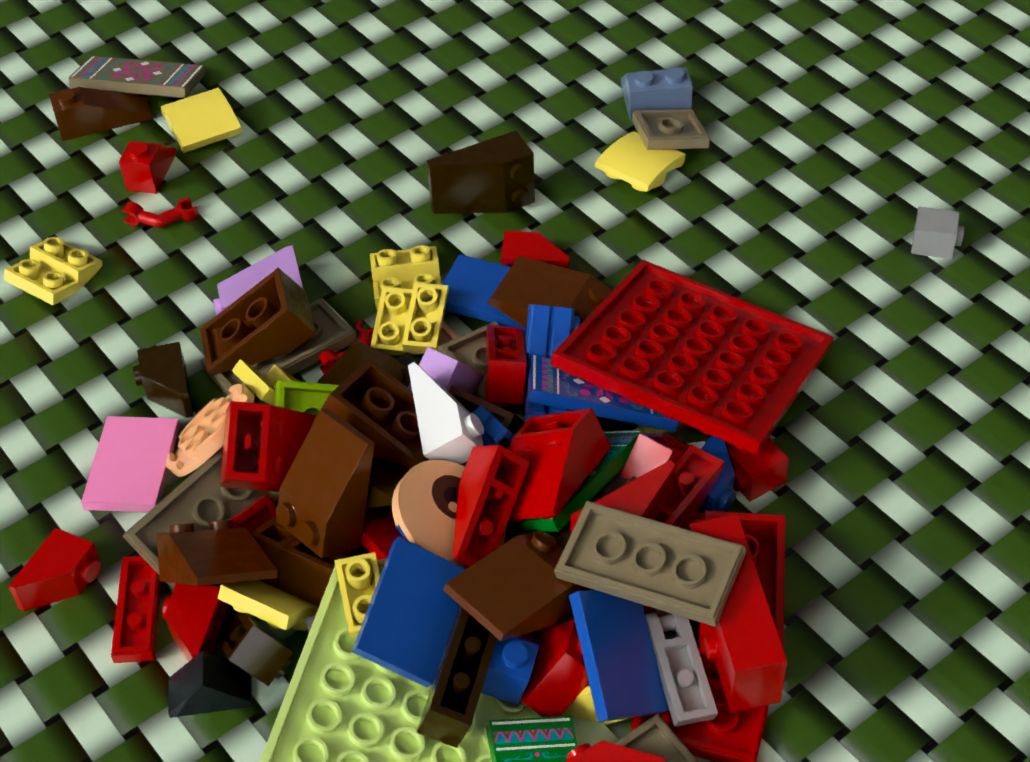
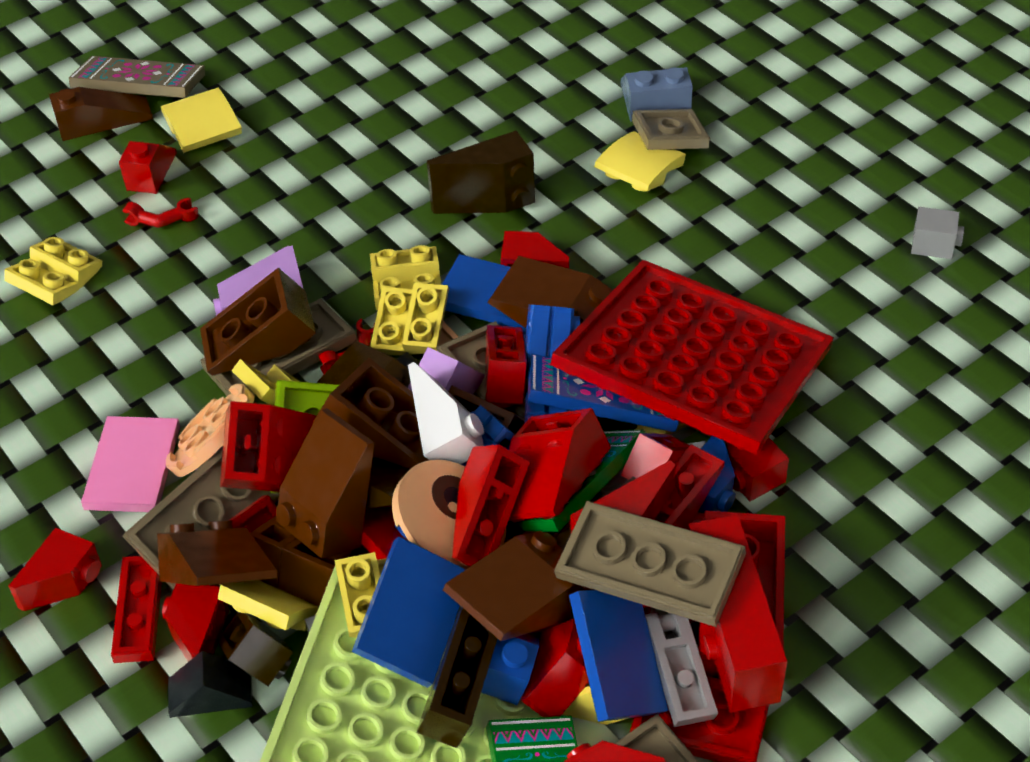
dark brown slope [133,342,194,418] -> none

